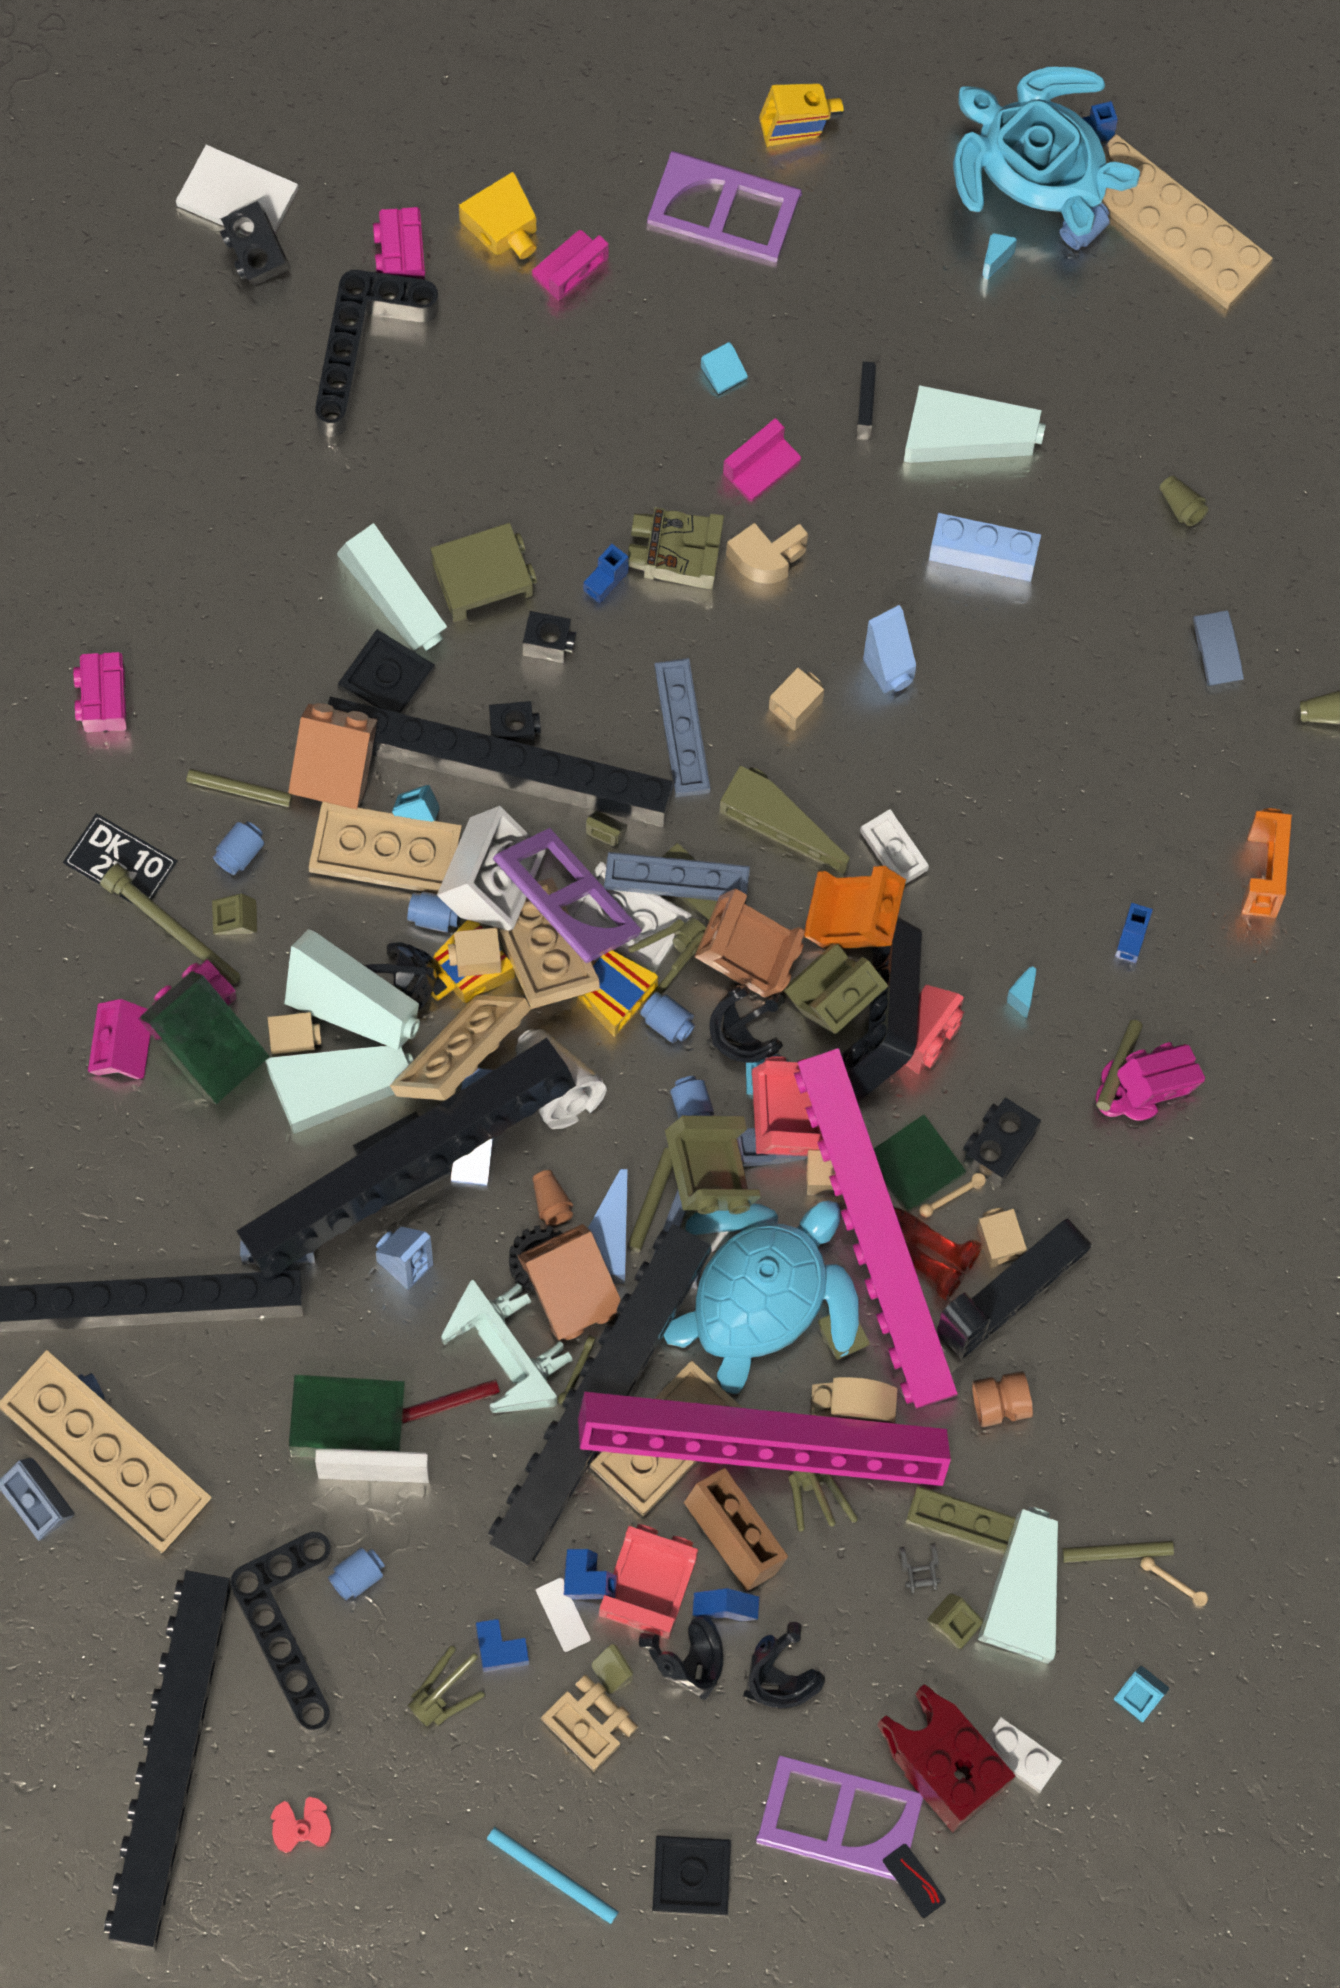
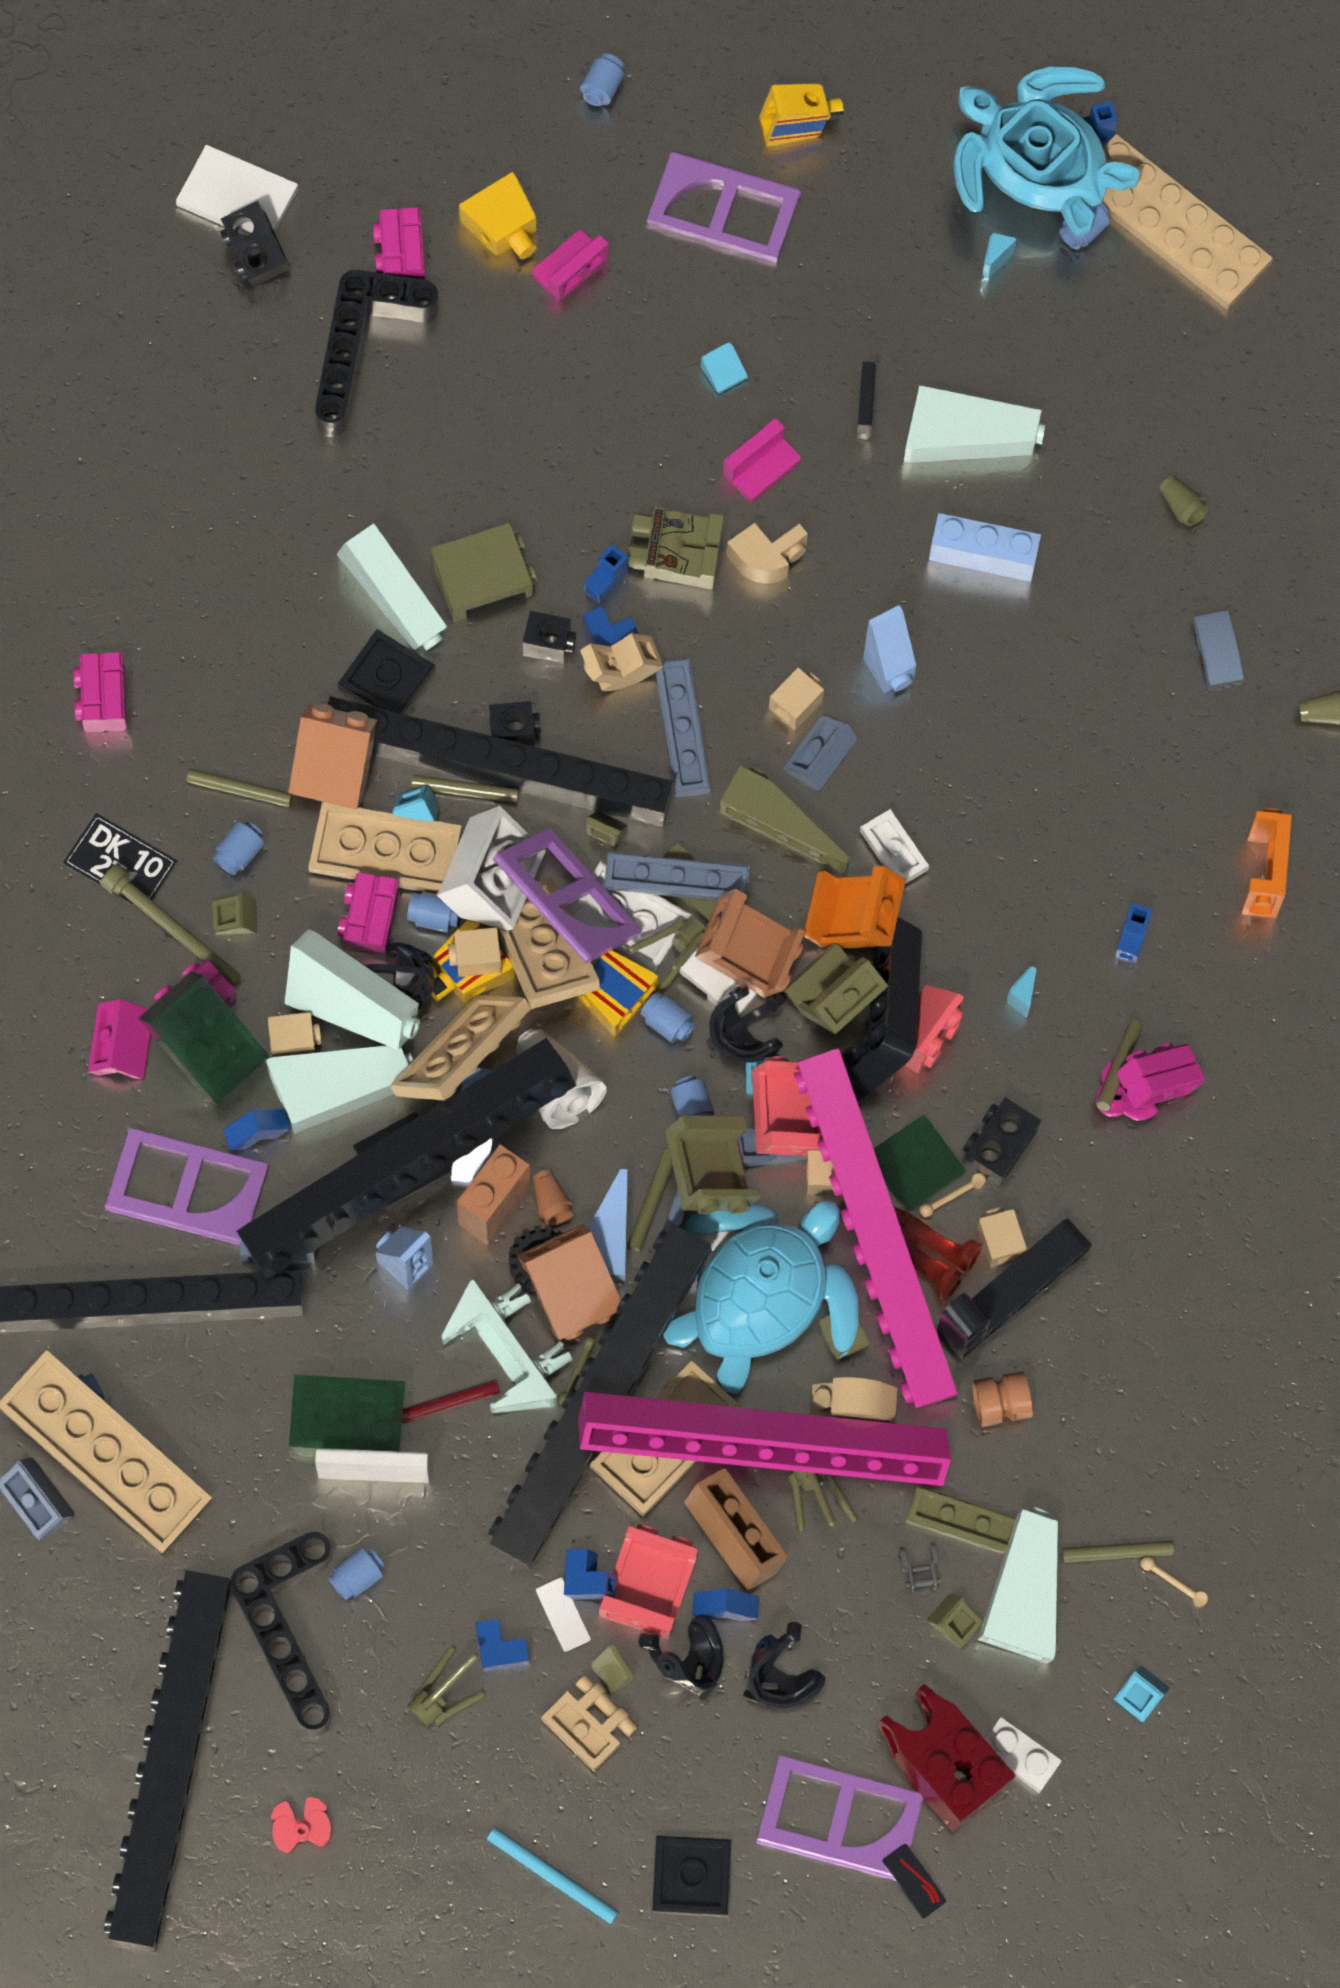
none -> medium lavender window [104,1128,269,1245]
none -> blue piece [223,1109,291,1150]
none -> dark pink brick [338,872,399,957]
none -> olive bar [412,775,519,803]
none -> nougat brick [457,1145,530,1245]
none -> medium blue brick [580,53,625,106]
none -> tan brick [580,633,664,691]
none -> blue piece [582,606,639,647]
none -> white slope [680,948,757,1015]
none -> sand blue slope [783,714,857,791]

